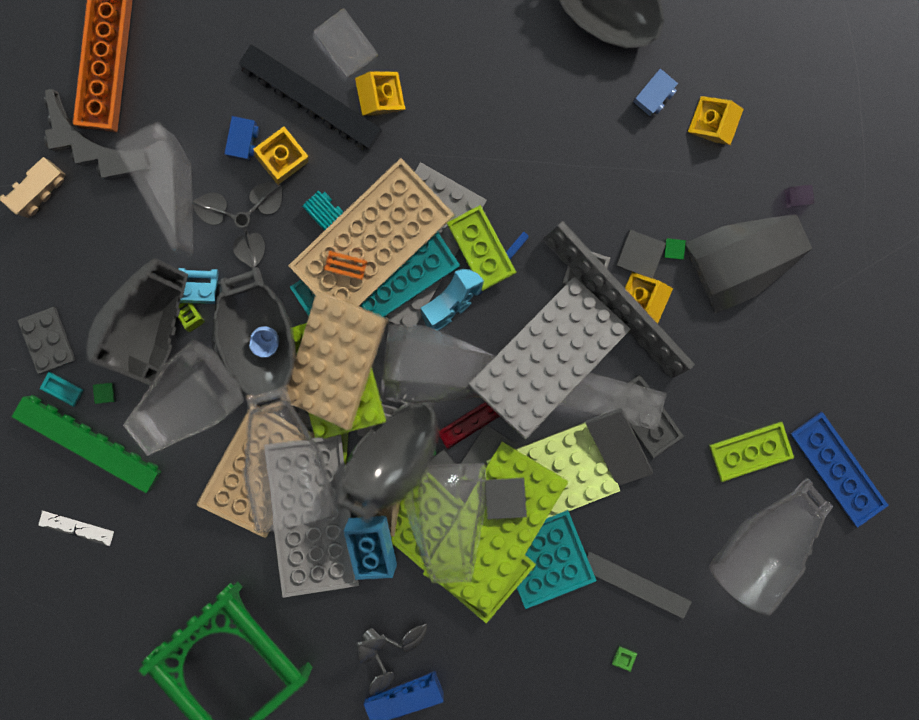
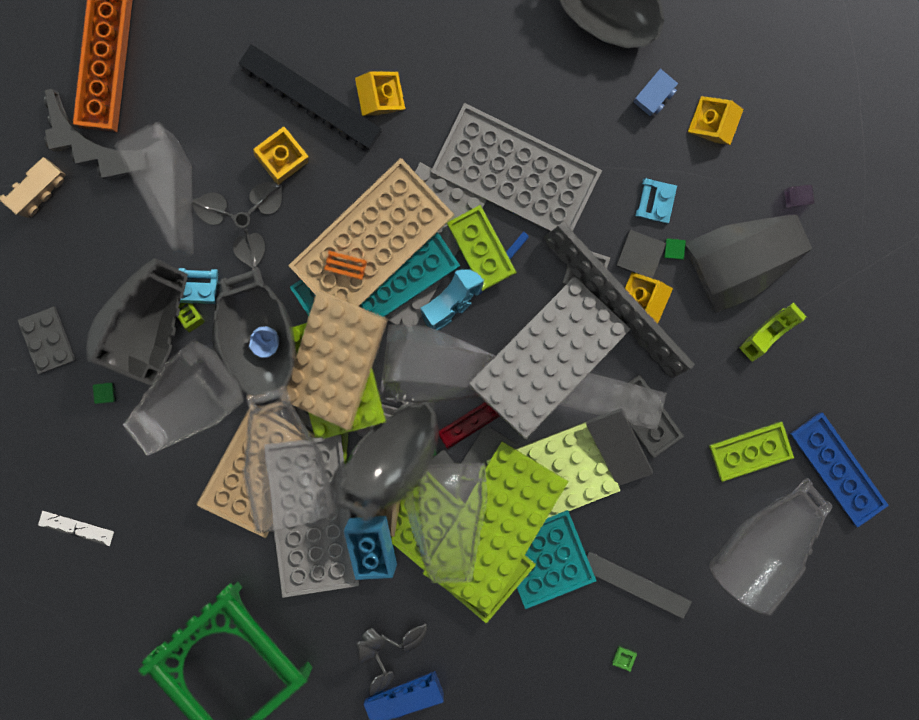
green brick [12,395,162,493] -> none
teal tile [40,372,84,407] -> none
blue brick [225,116,259,161] -> none
teal brick [302,191,344,231] -> none
clear tile [313,8,379,78] -> none
dark grey tile [485,477,527,519] -> none
none -> light grey plate [431,103,602,232]
none -> medium azure plate [635,178,677,224]
none -> lime arch [739,303,806,362]

